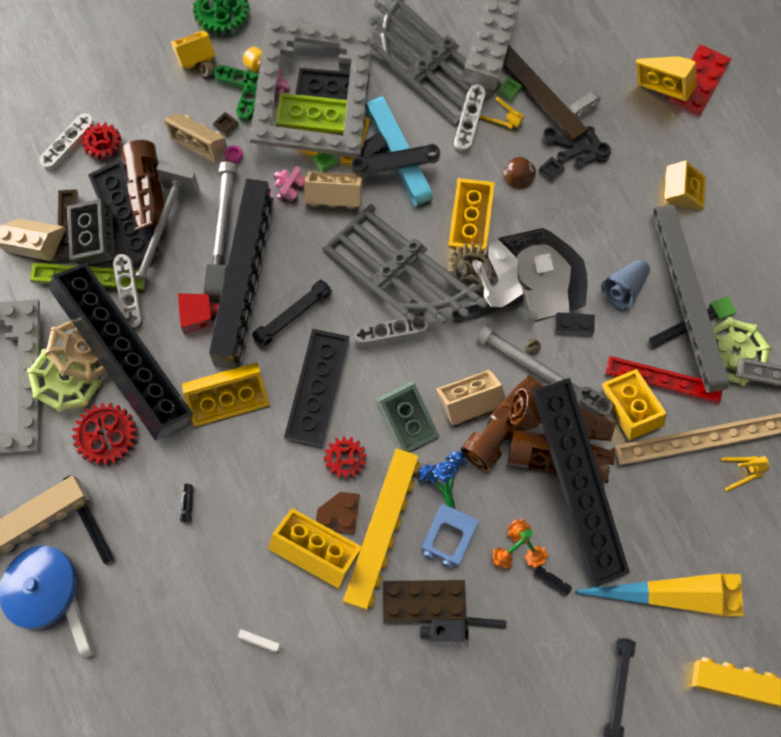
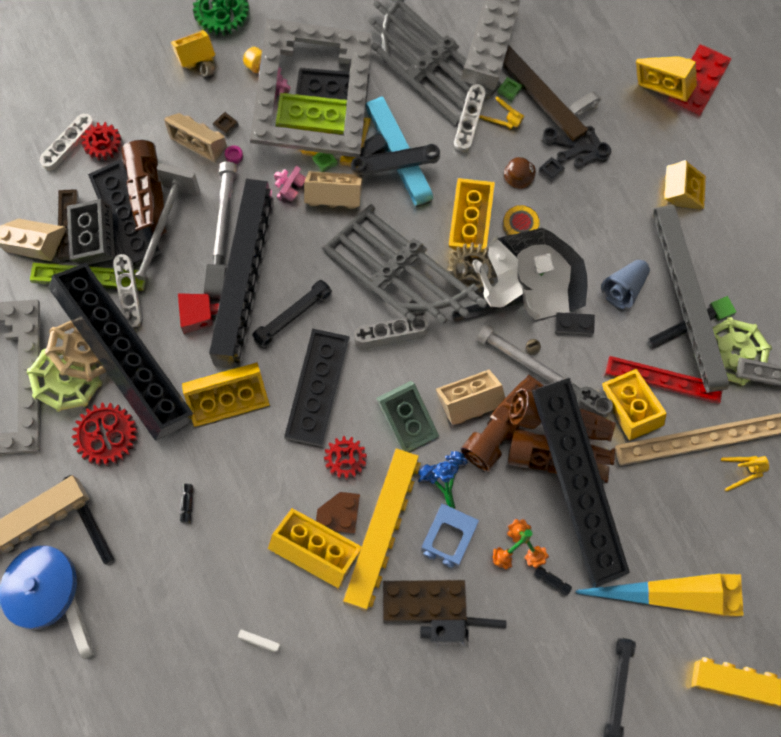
green beam [214,65,259,122] -> none
none -> tile [503,205,540,235]

